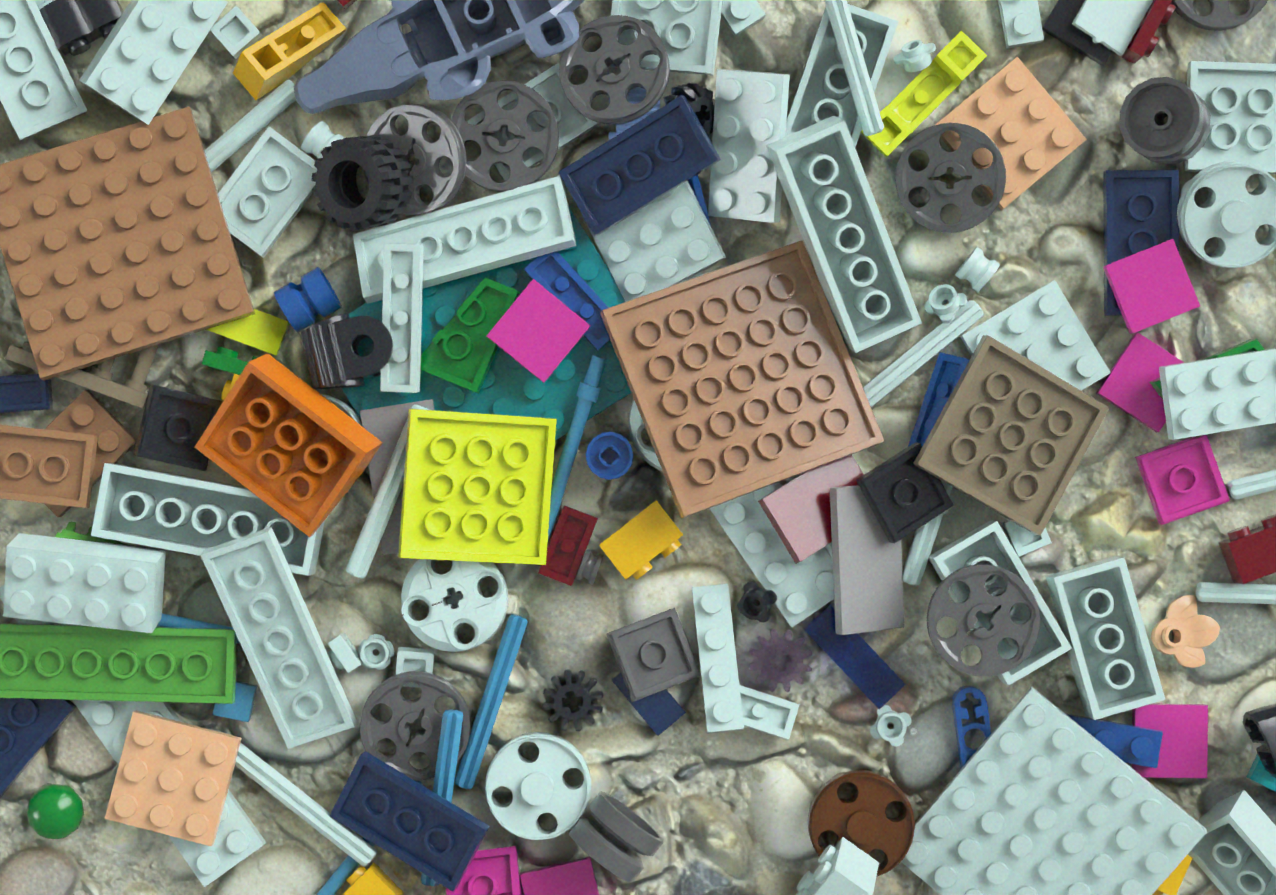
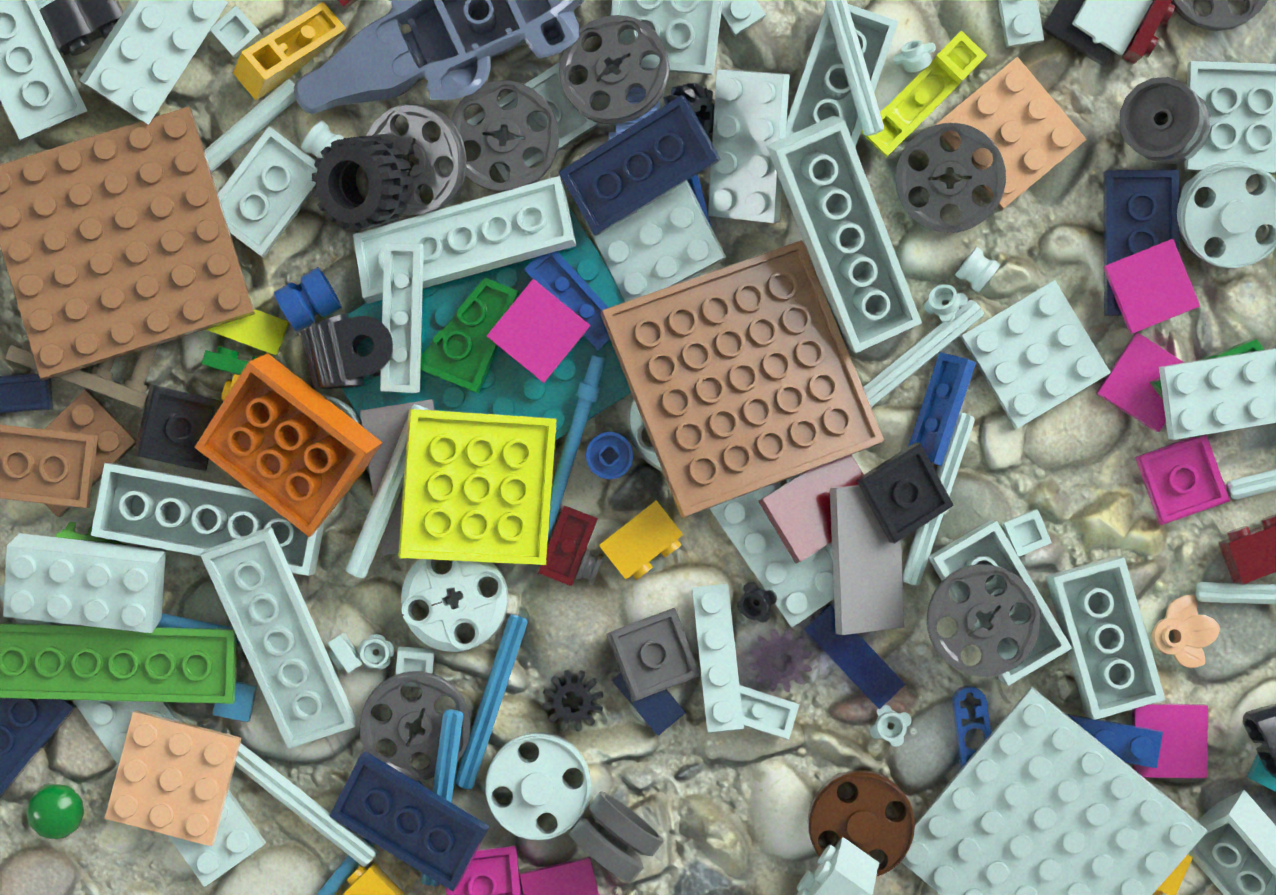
dark tan plate [913,335,1109,536] -> none

